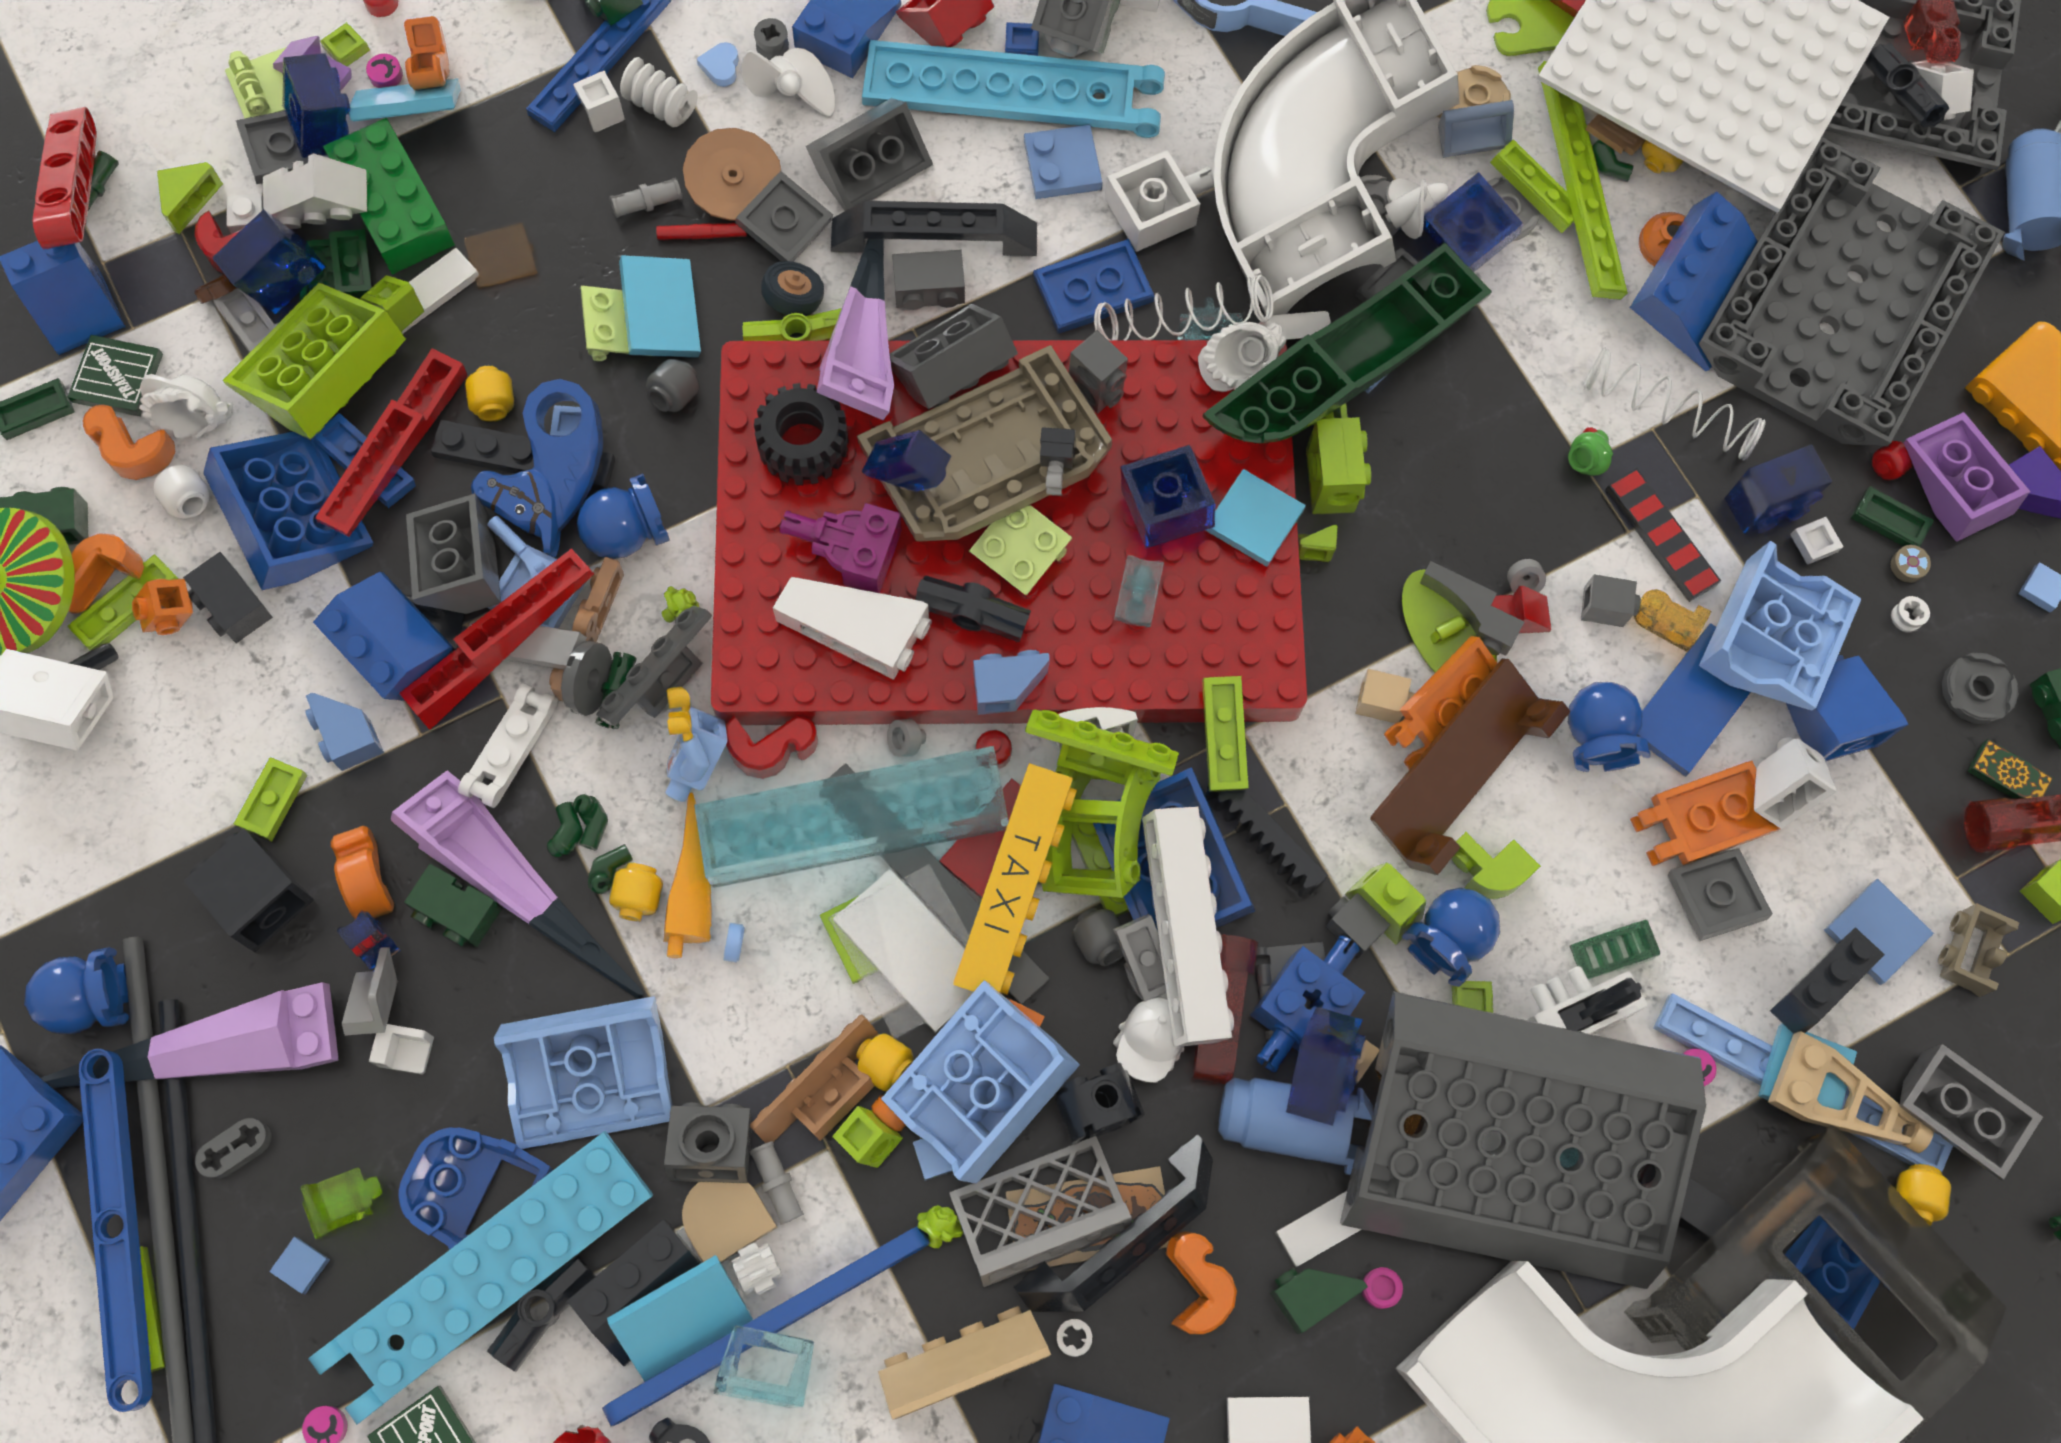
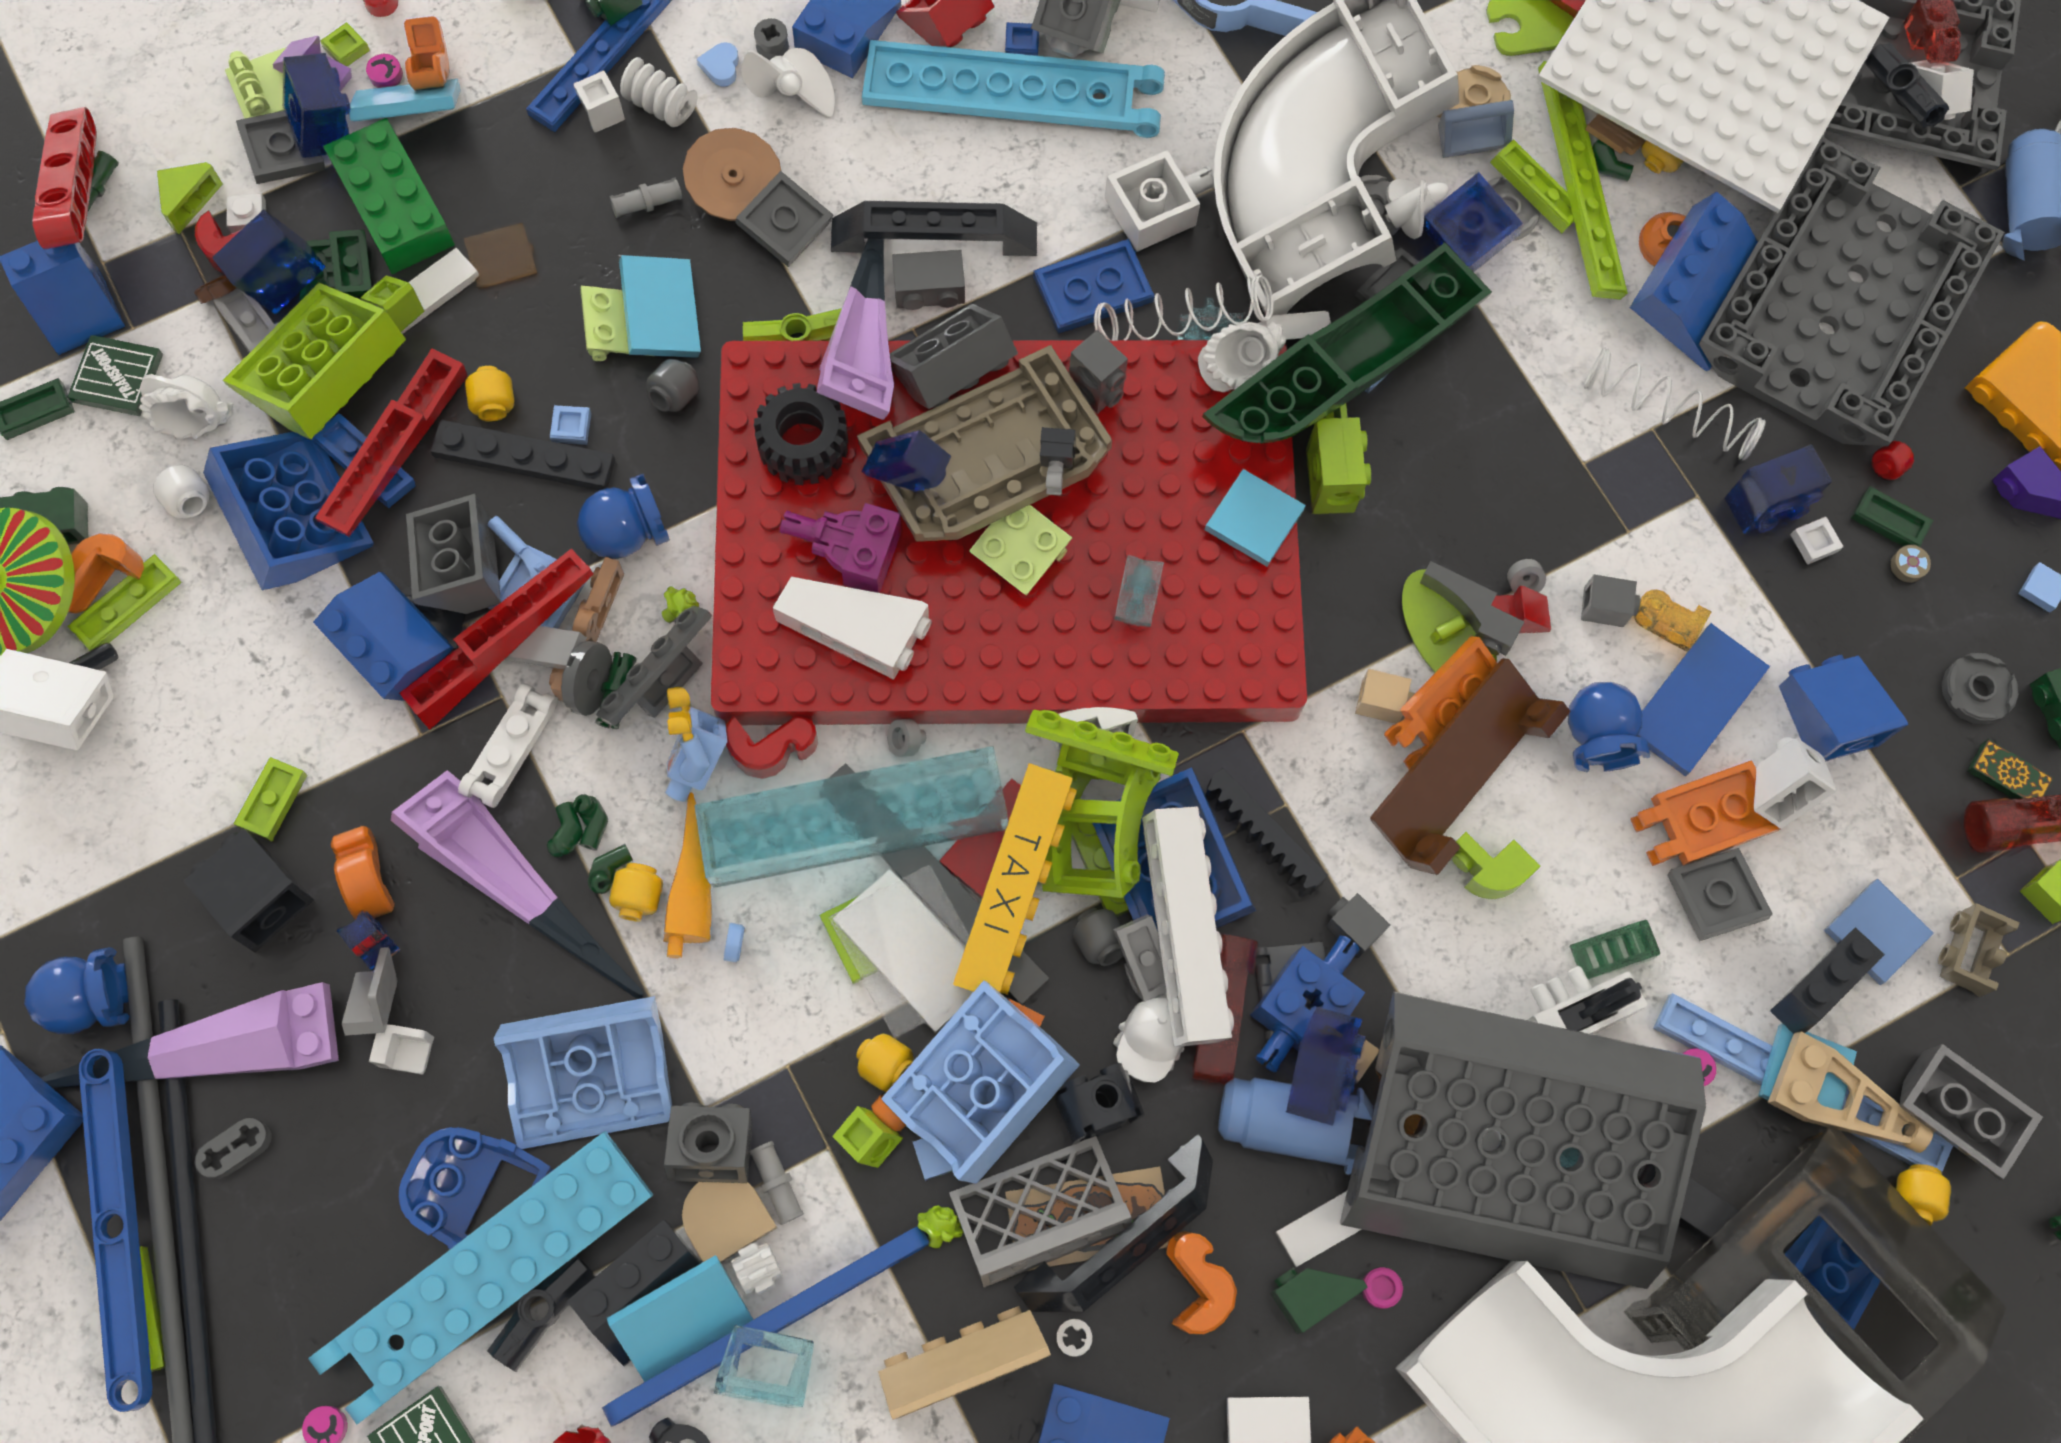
orange animal [83,405,176,480] -> none
orange brick [132,579,193,635] -> none
black brick [183,552,273,643] -> none
white wedge [263,153,367,229] -> none
medium blue tile [269,1237,330,1294] -> none
clear neon green piece [300,1167,382,1239] -> none
medium blue slope [305,693,384,771] -> none
dark green brick [404,864,502,947] -> none
blue animal [471,379,603,557] -> none
red piece [656,223,747,240] -> none
medium nougat bracket [750,1014,879,1143] -> none
black wheel [761,261,824,316] -> none
dark grey slope [806,98,933,211] -> none
black piece [915,575,1031,642] -> none
medium blue slope [973,650,1049,715] -> none
red piece [975,730,1012,770] -> none
medium blue plate [1024,125,1103,199] -> none
clear blue brick [1120,445,1216,549] -> none
lime plate [1202,676,1249,792] -> none
lime slope [1298,525,1337,562] -> none
lime torso [1345,862,1427,945] -> none
blue tile [1402,888,1500,987] -> none
lime tile [1452,981,1493,1013] -> none
bright green animal [1568,427,1613,476] -> none
tile [1605,468,1721,602] -> none
light blue piece [1699,541,1861,711] -> none
white bush [1891,596,1930,632] -> none
medium lavender slope [1904,412,2031,542] -> none

